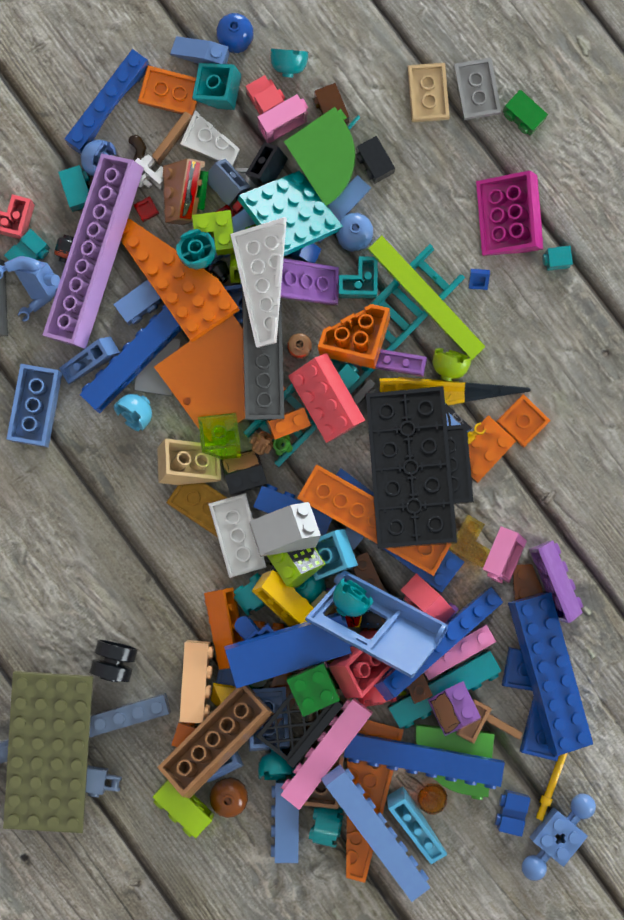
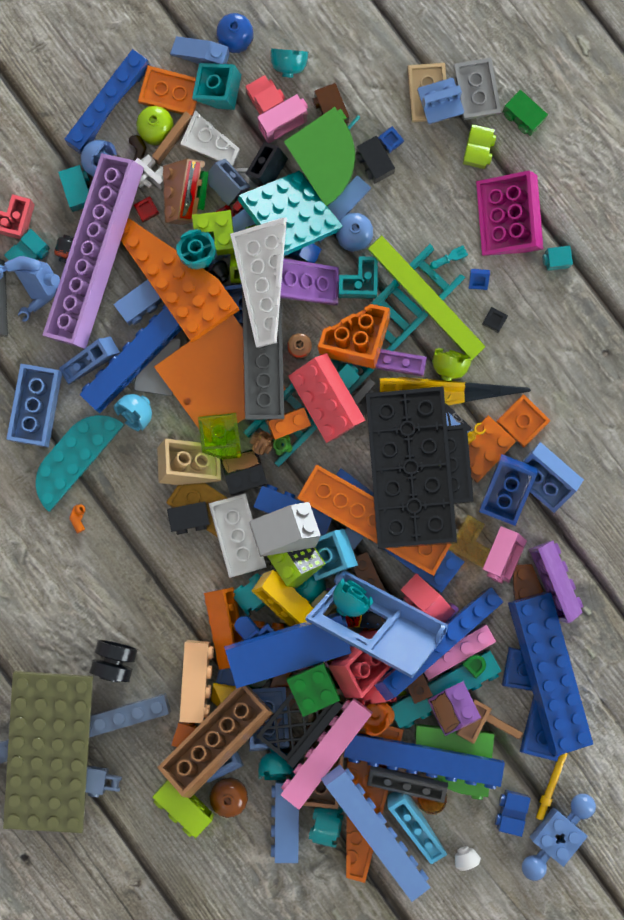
none -> teal plate [36,415,125,512]
none -> orange arm [69,504,86,534]
none -> lime cylinder [136,106,174,146]
none -> black brick [167,502,211,535]
none -> orange hair [363,702,395,736]
none -> dark grey brick [367,766,448,803]
none -> blue tile [378,126,404,153]
none -> medium blue bracket [417,78,464,124]
none -> teal piece [430,245,468,269]
none -> white cone [455,846,481,871]
none -> green tile [462,655,486,679]
none -> lime brick [463,124,496,169]
none -> blue brick [479,454,538,526]
none -> black tile [482,307,508,333]
none -> medium blue slope [522,442,584,513]

